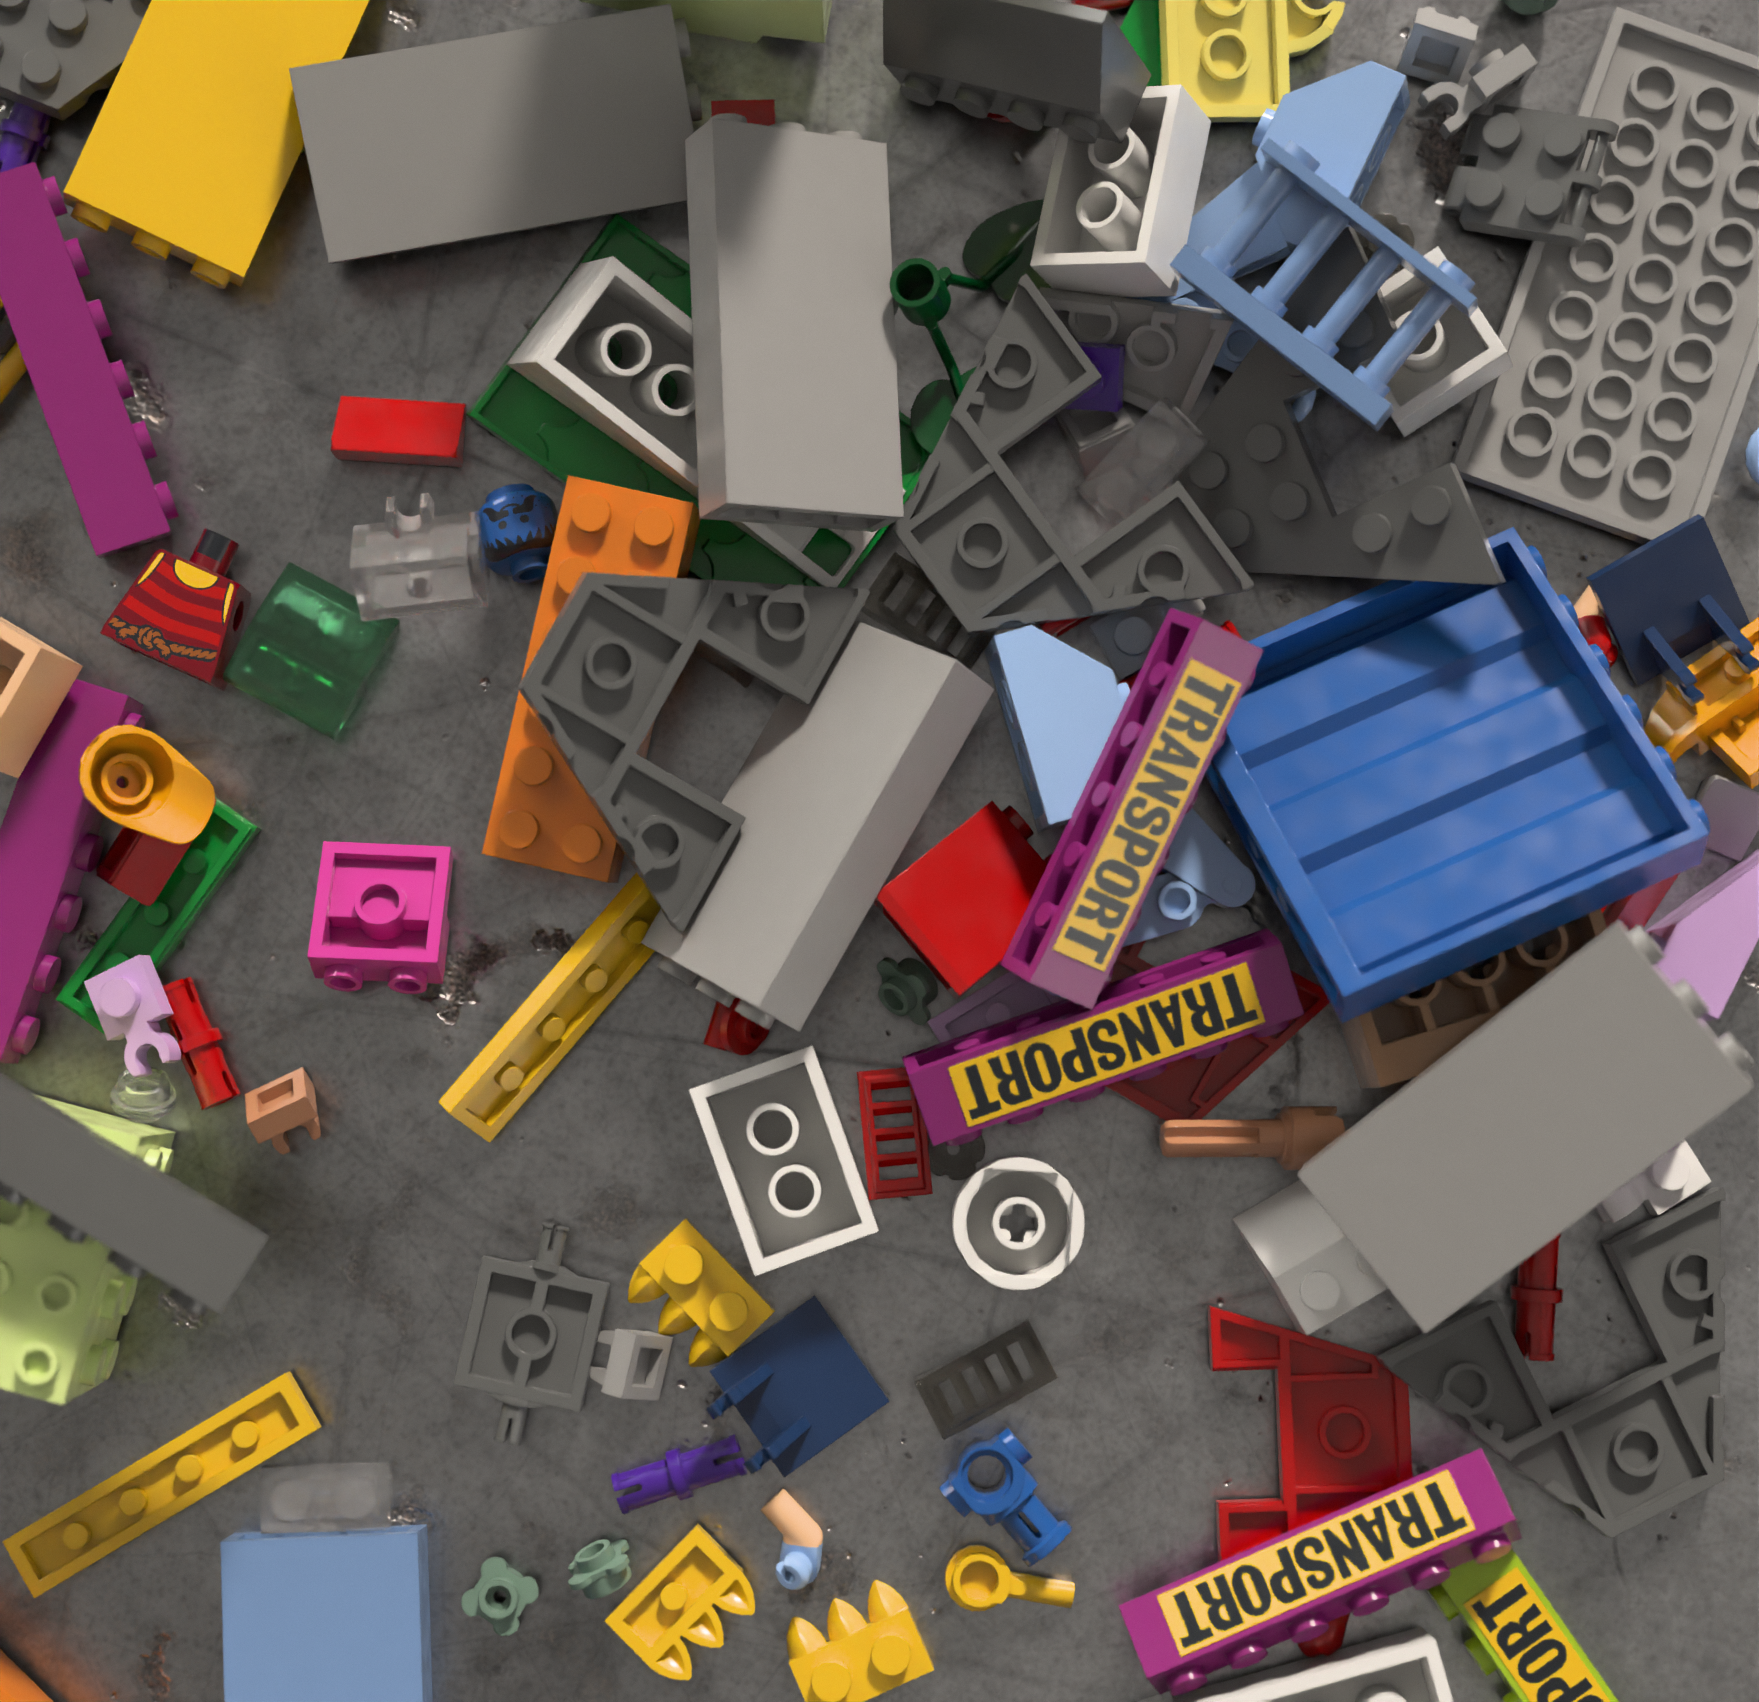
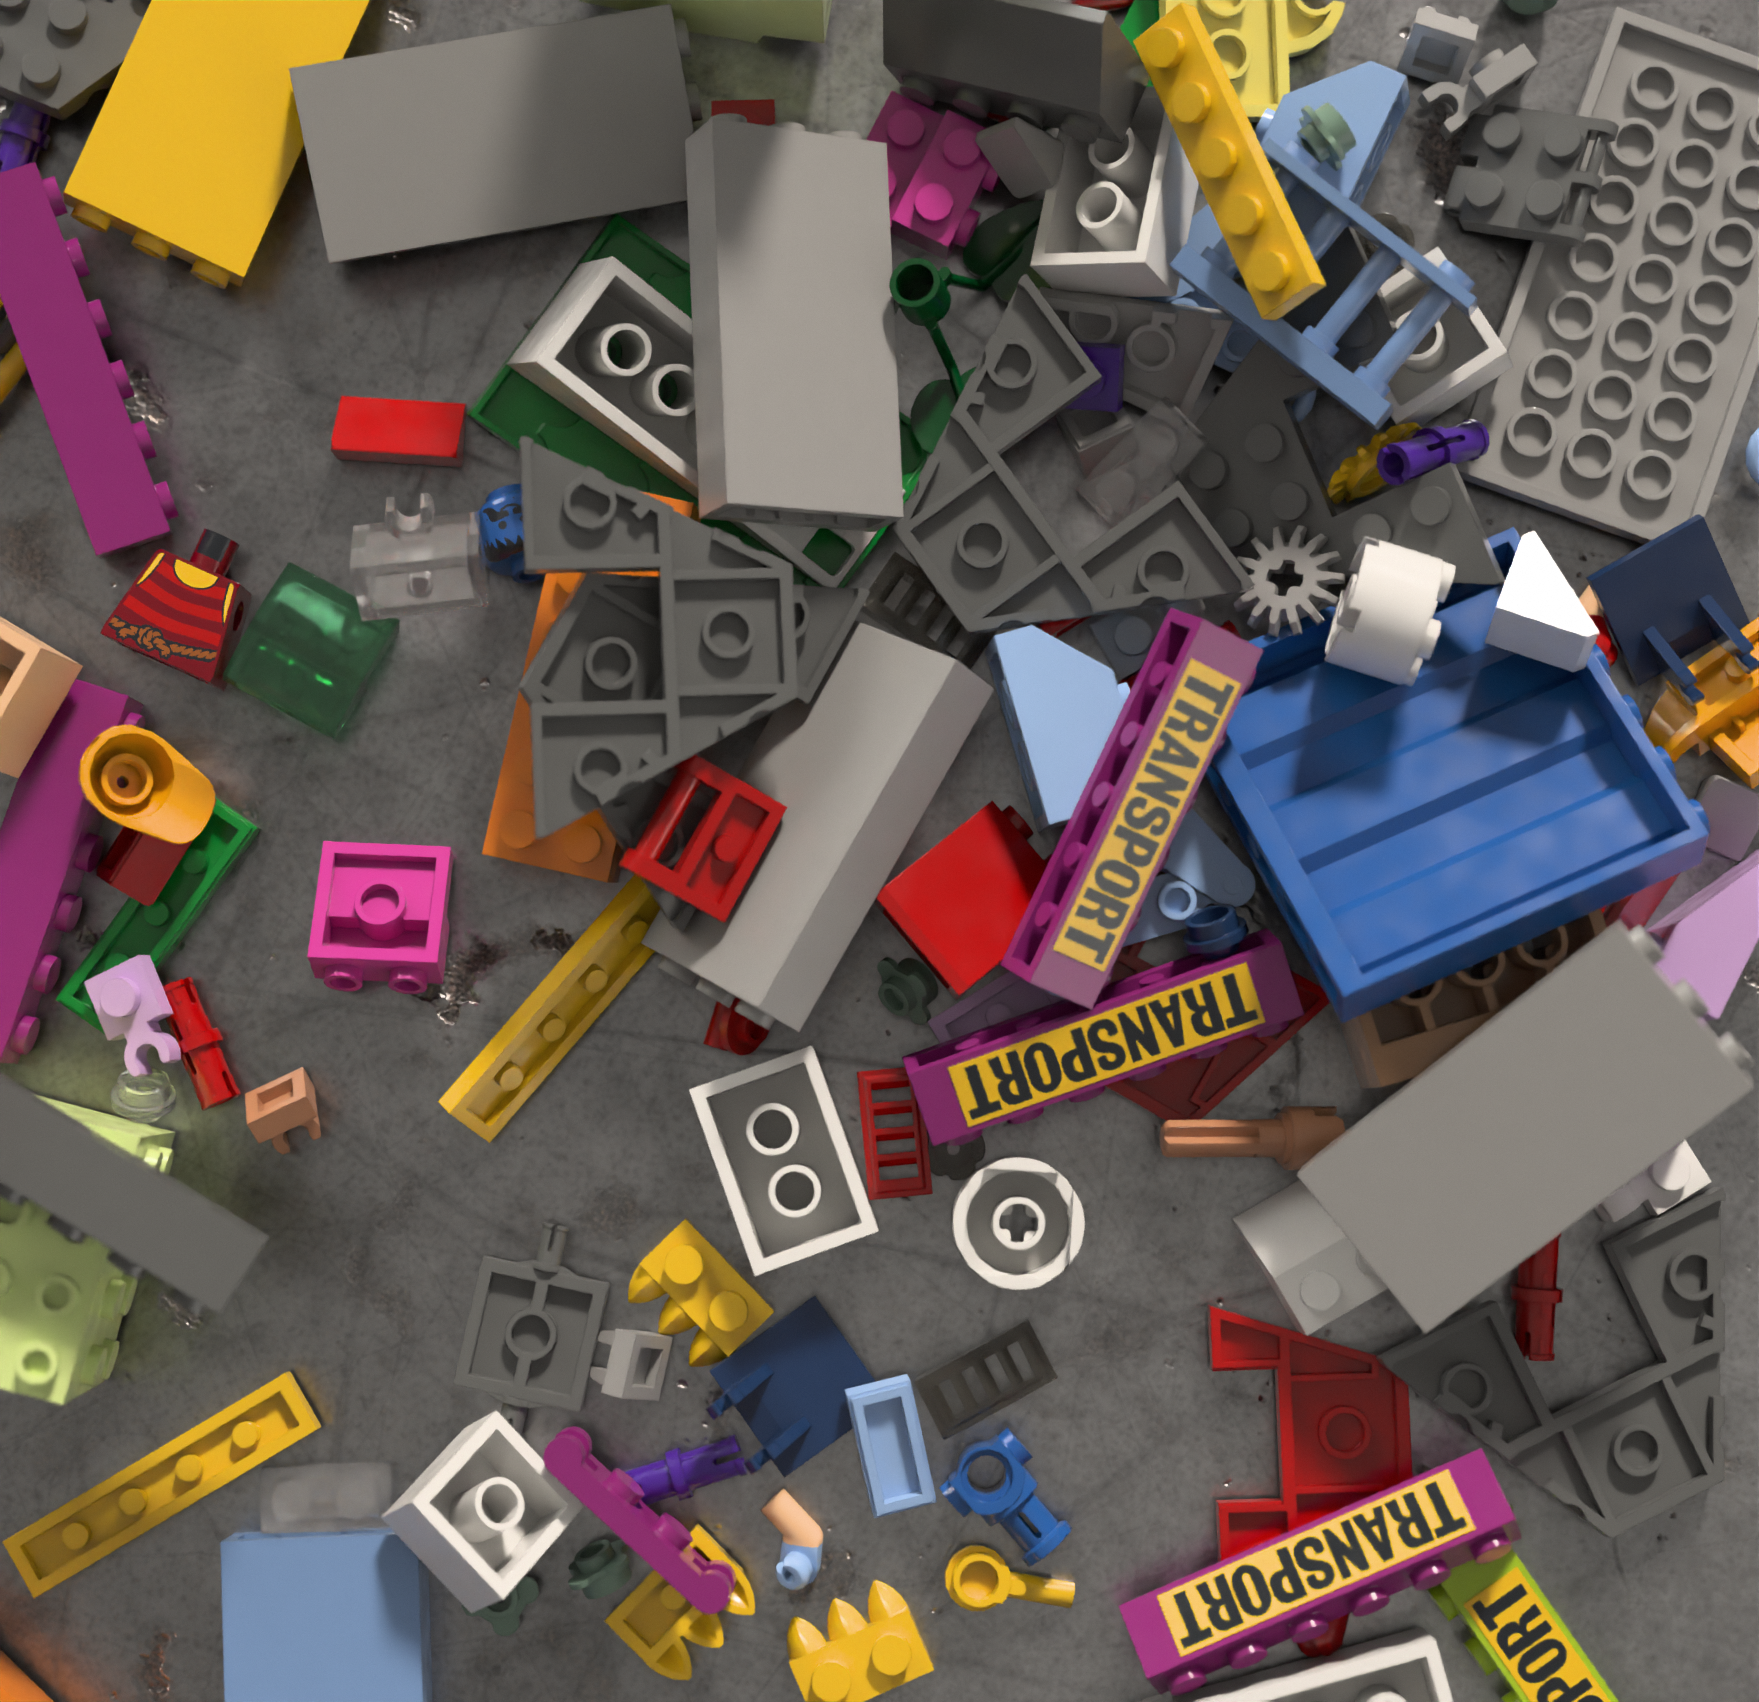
none -> white brick [381,1410,585,1613]
none -> dark grey wing [519,437,798,840]
none -> magenta plate [543,1426,737,1614]
none -> red plate [619,754,787,923]
none -> light blue tile [844,1374,937,1518]
none -> dark pink plate [866,91,1001,261]
none -> light grey slope [975,117,1064,199]
none -> yellow plate [1133,2,1326,321]
none -> dark blue plate [1183,904,1249,959]
none -> light grey gear [1233,525,1345,637]
none -> sand green plate [1297,103,1356,171]
none -> white brick [1324,536,1456,686]
none -> yellow gear [1327,422,1422,504]
none -> dark purple pin [1377,419,1489,485]
none -> white slope [1485,531,1599,672]

